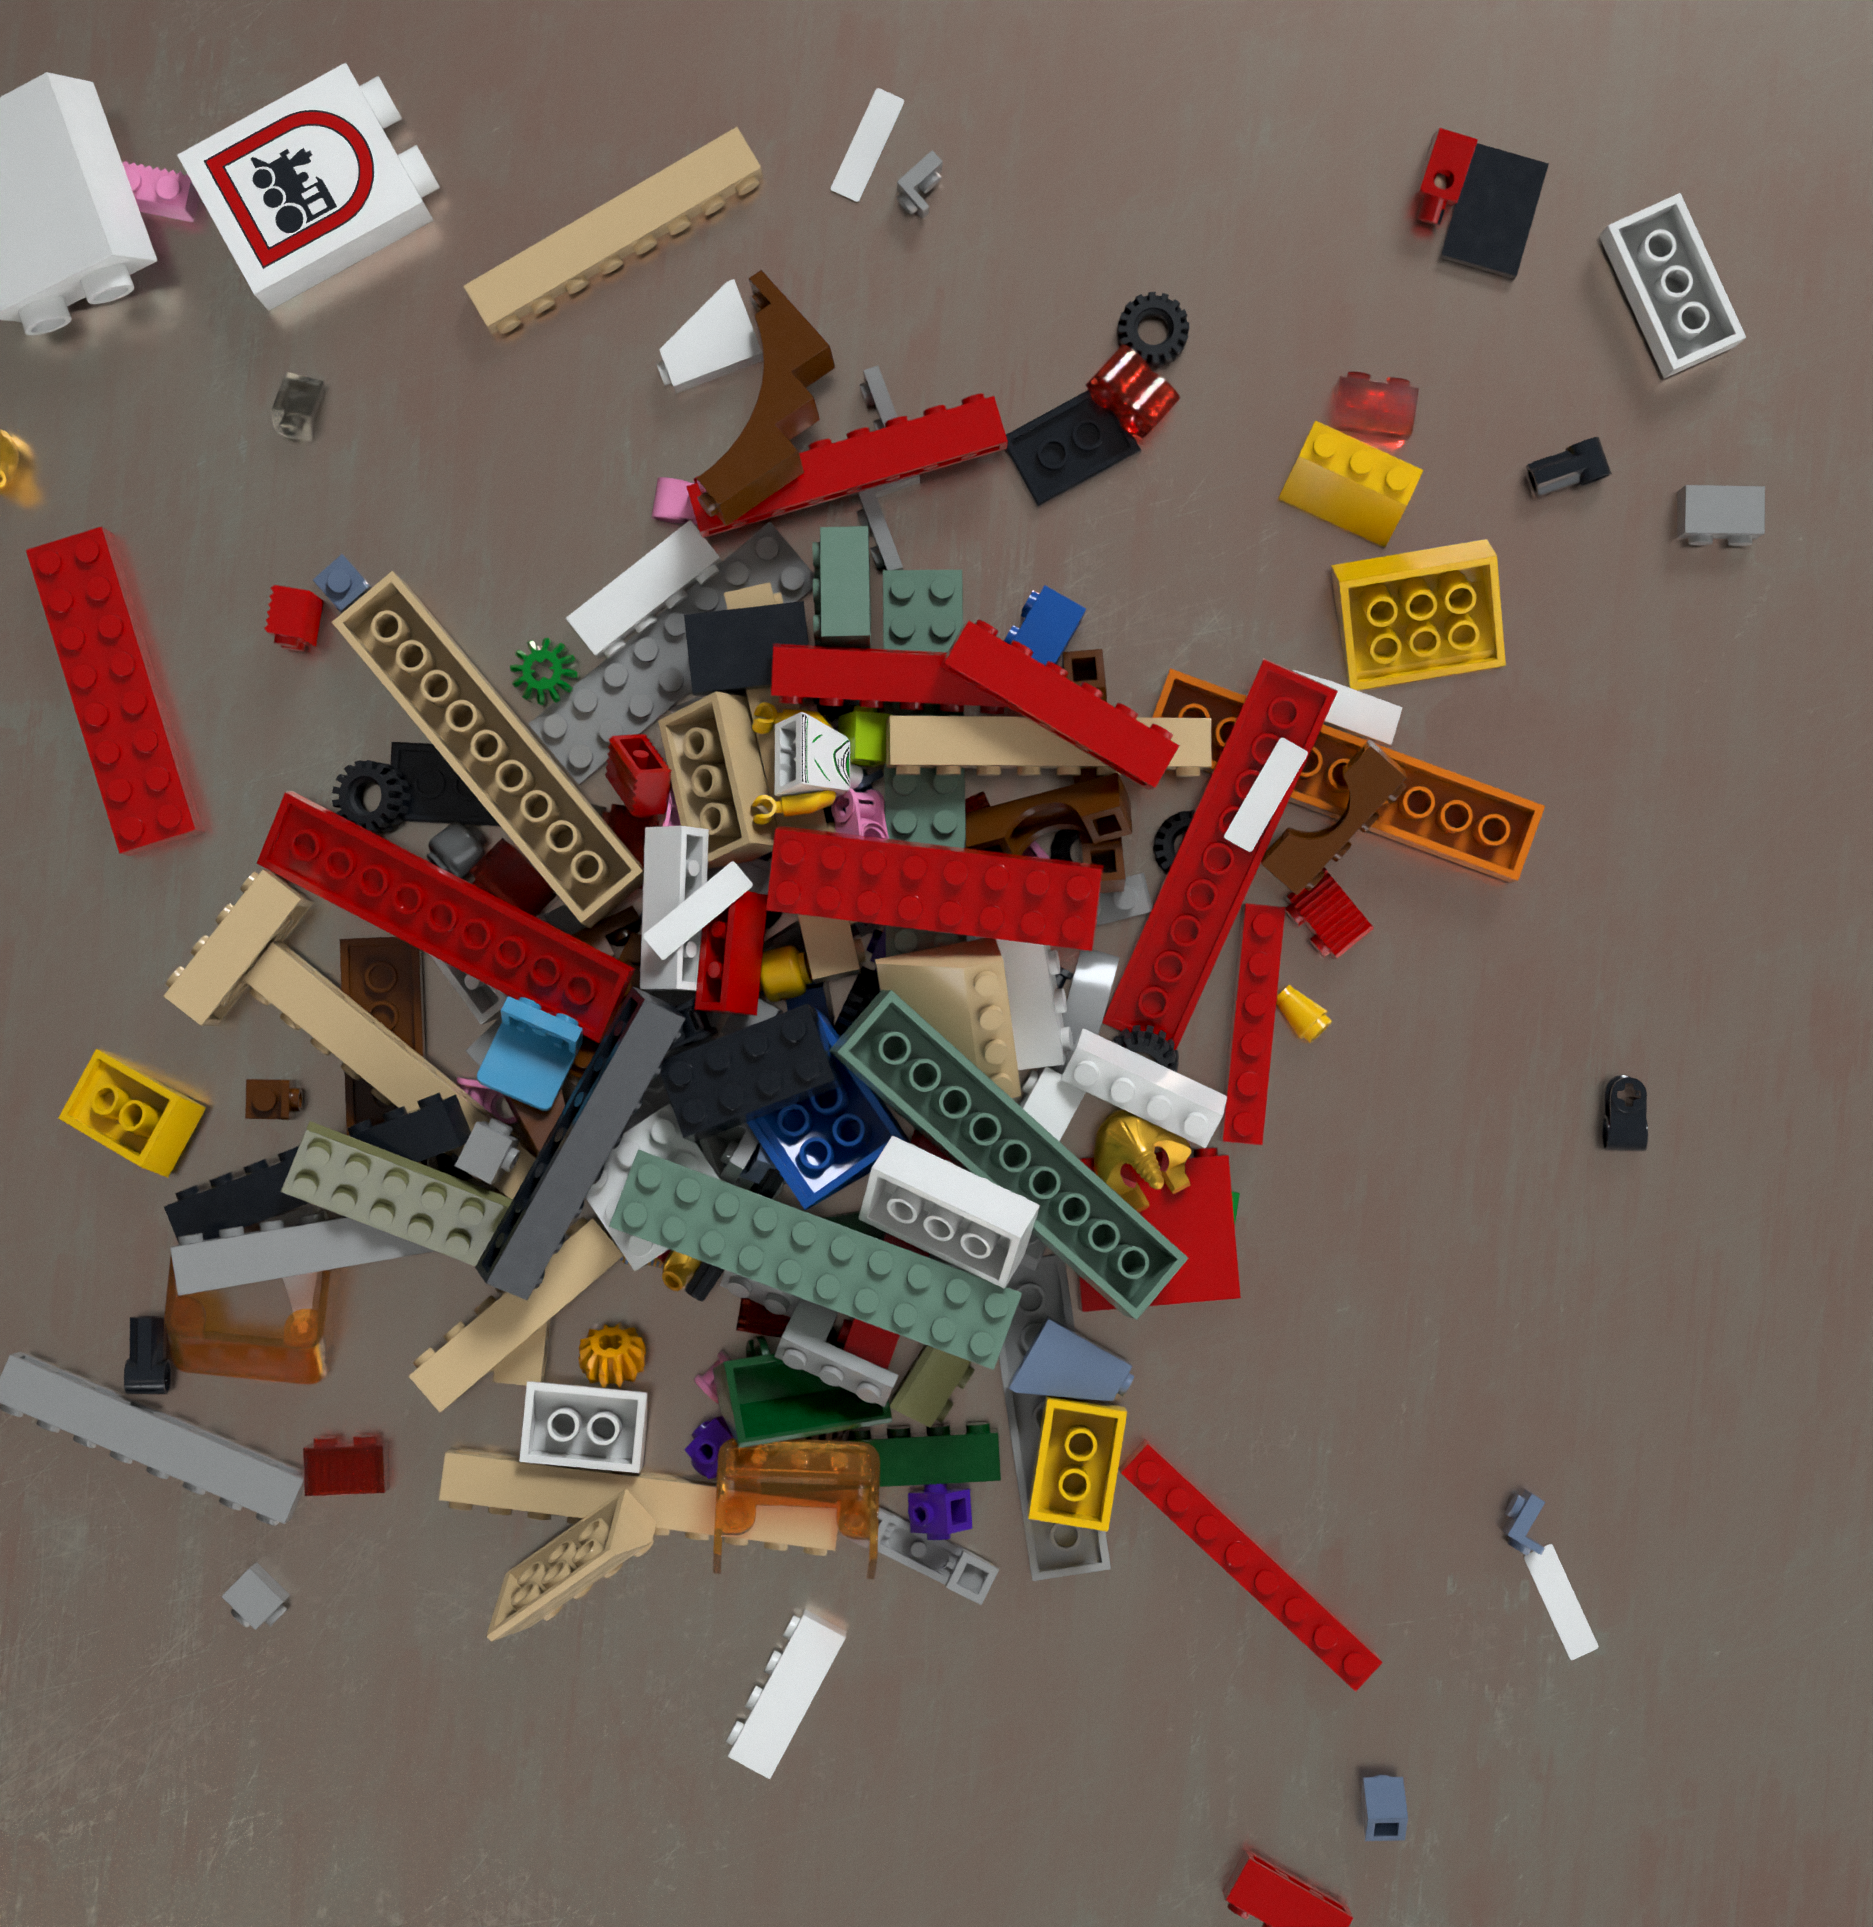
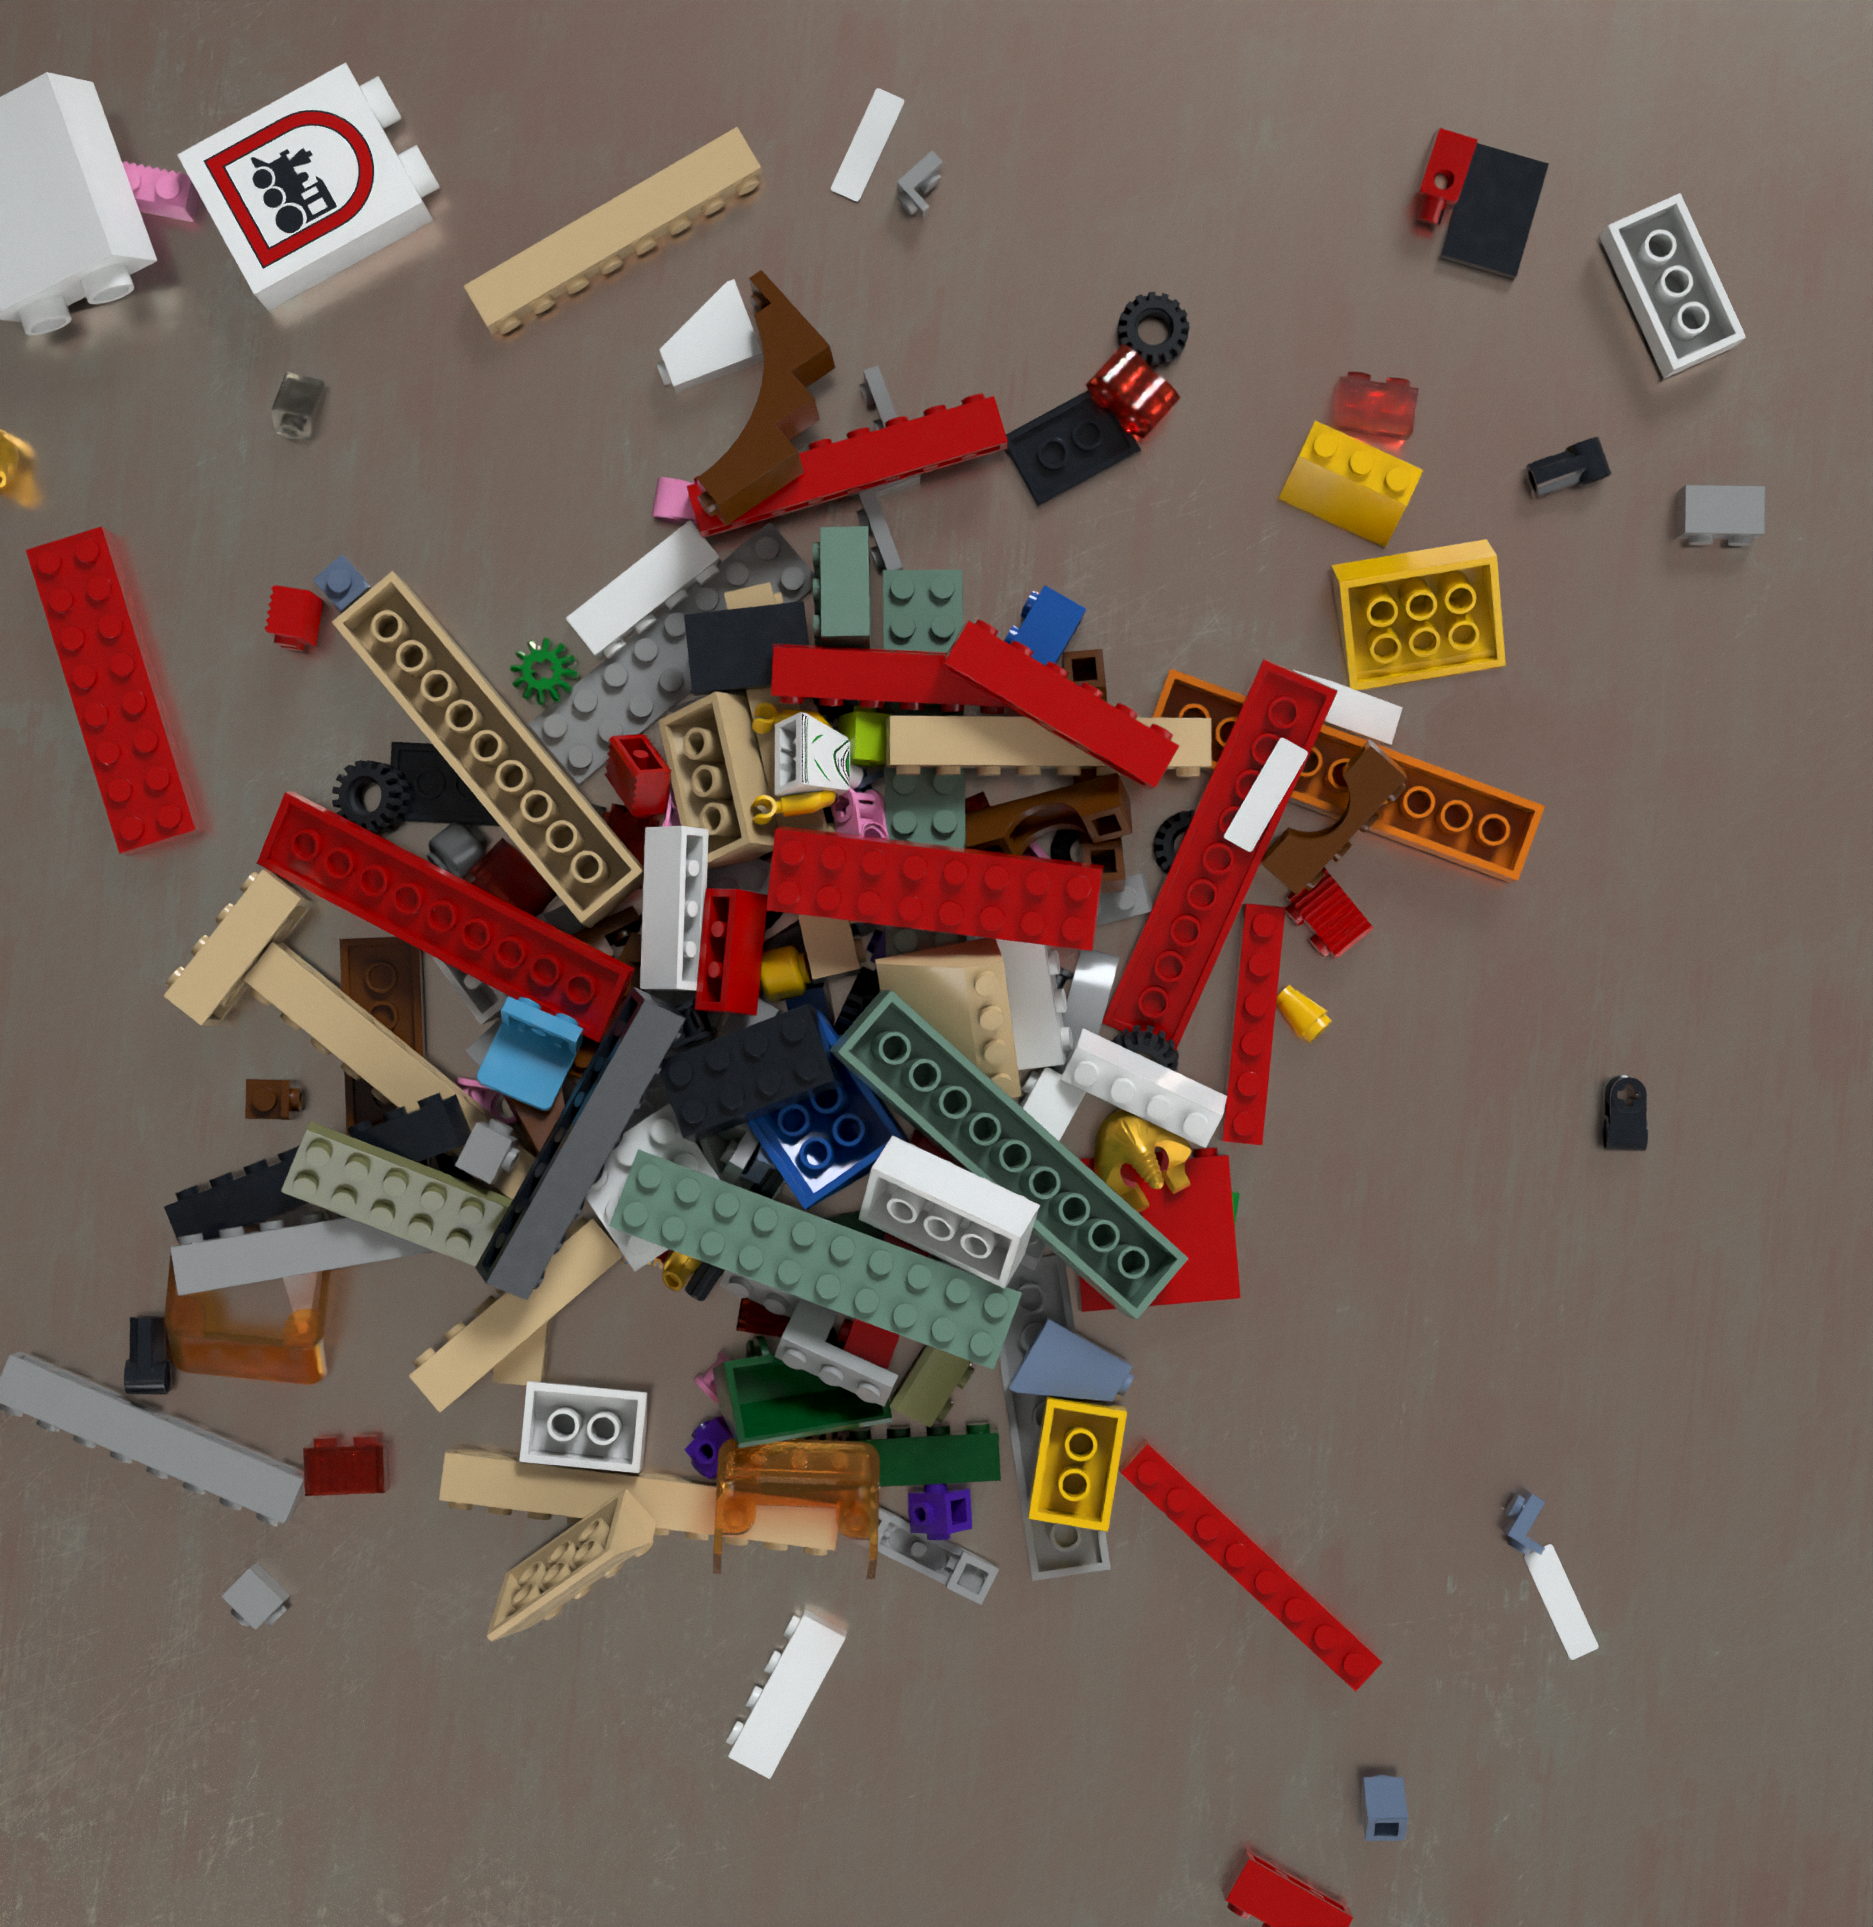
yellow slope [58,1049,206,1178] -> none
light orange gear [578,1322,646,1389] -> none
white sticker [643,861,753,960] -> none

